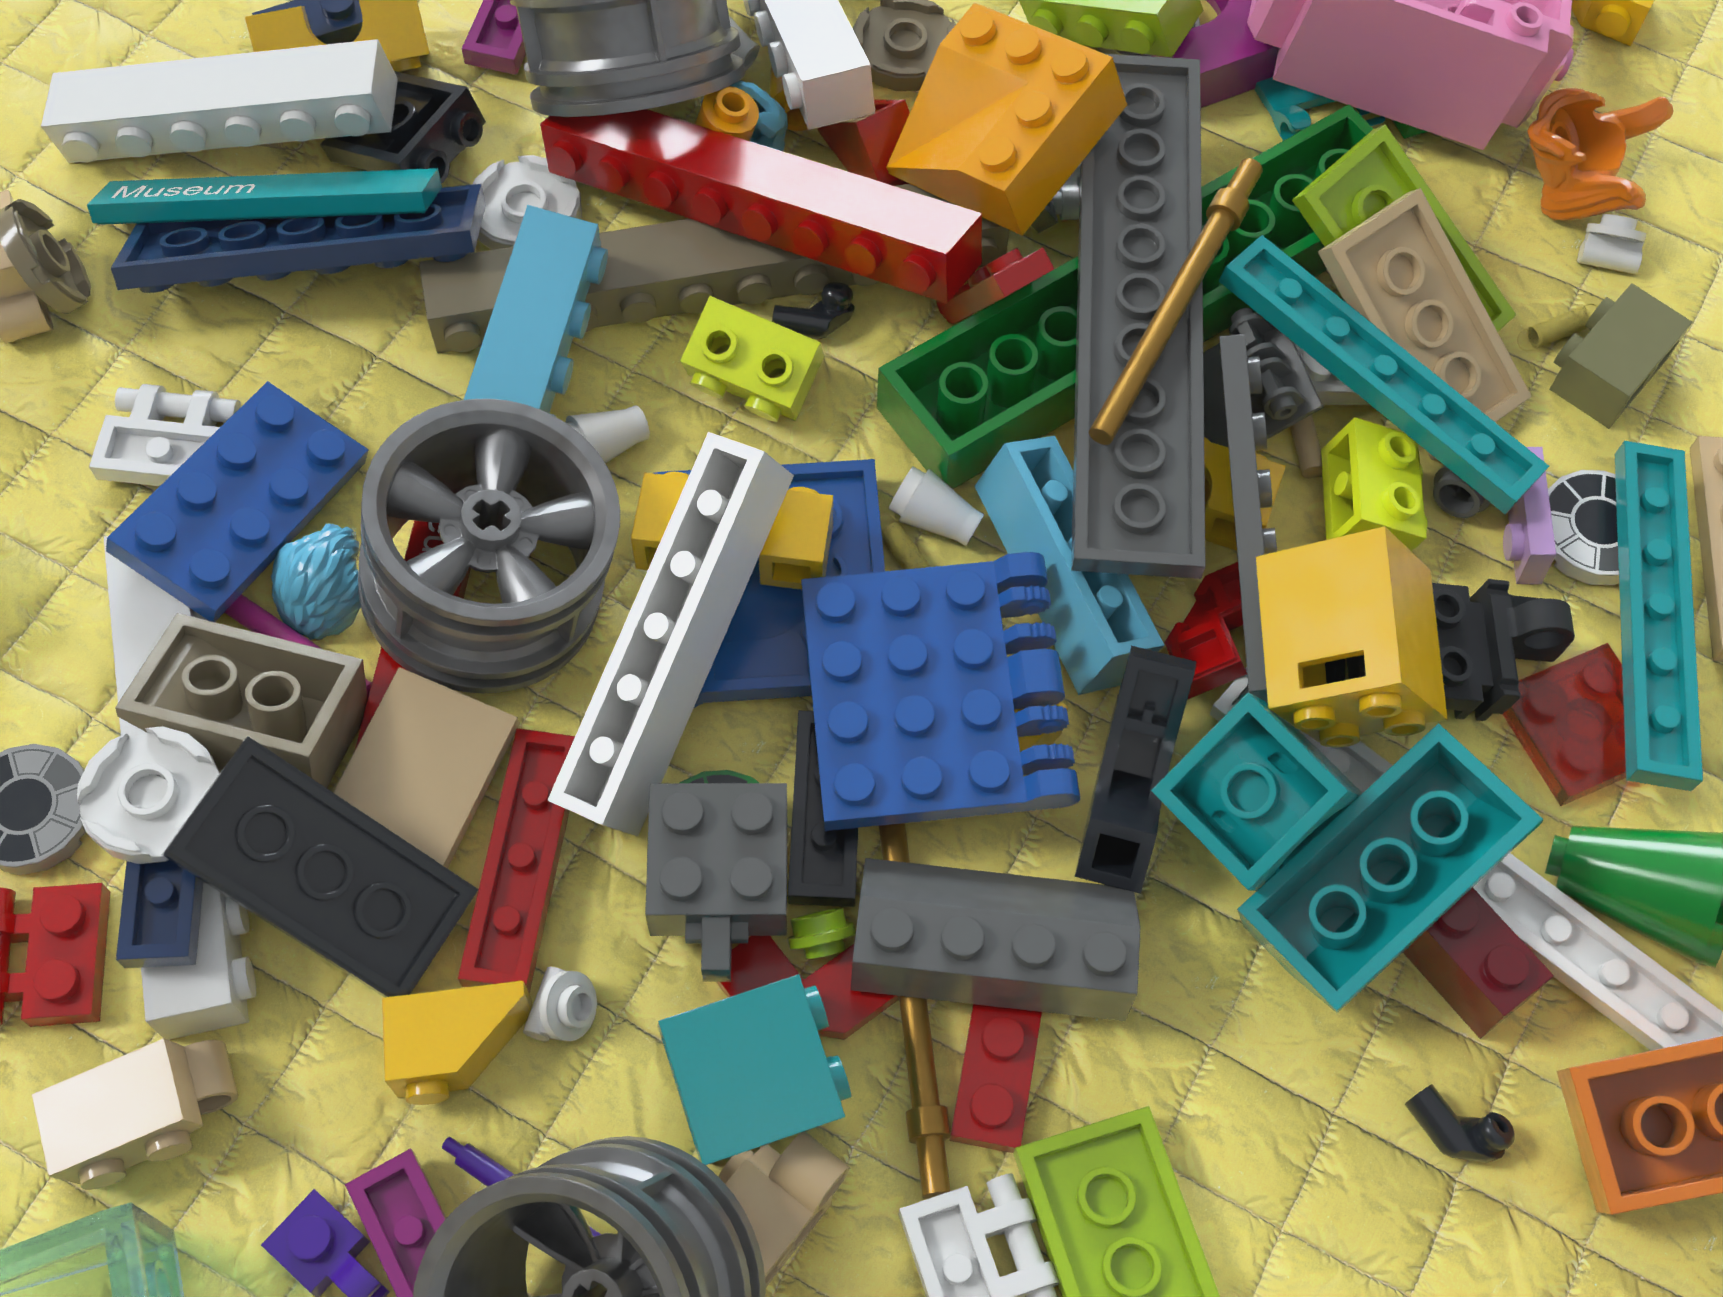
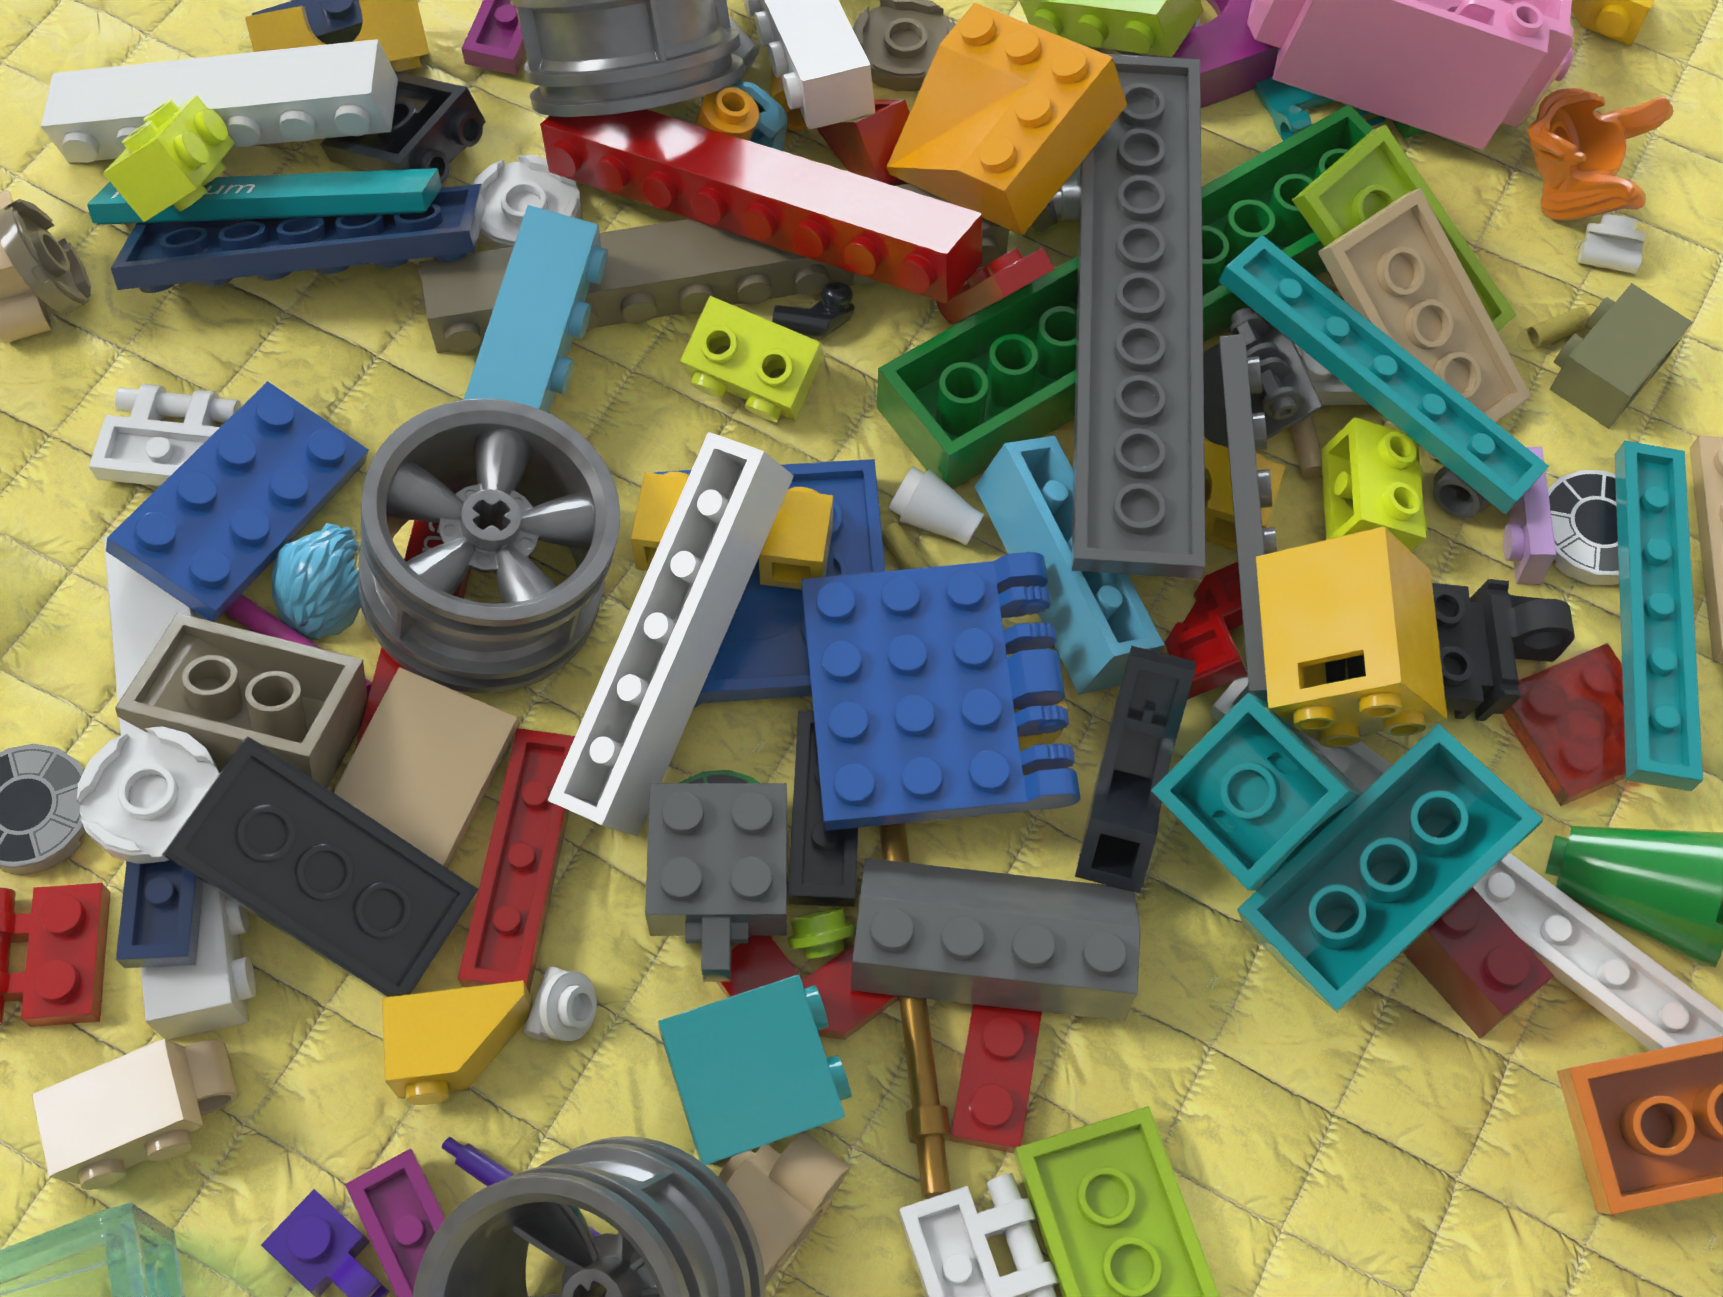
white cone [565,405,650,463] -> none
pearl gold bar [1089,158,1263,445] -> none
black arm [1405,1084,1515,1163] -> none
none -> neon yellow brick [103,95,235,222]

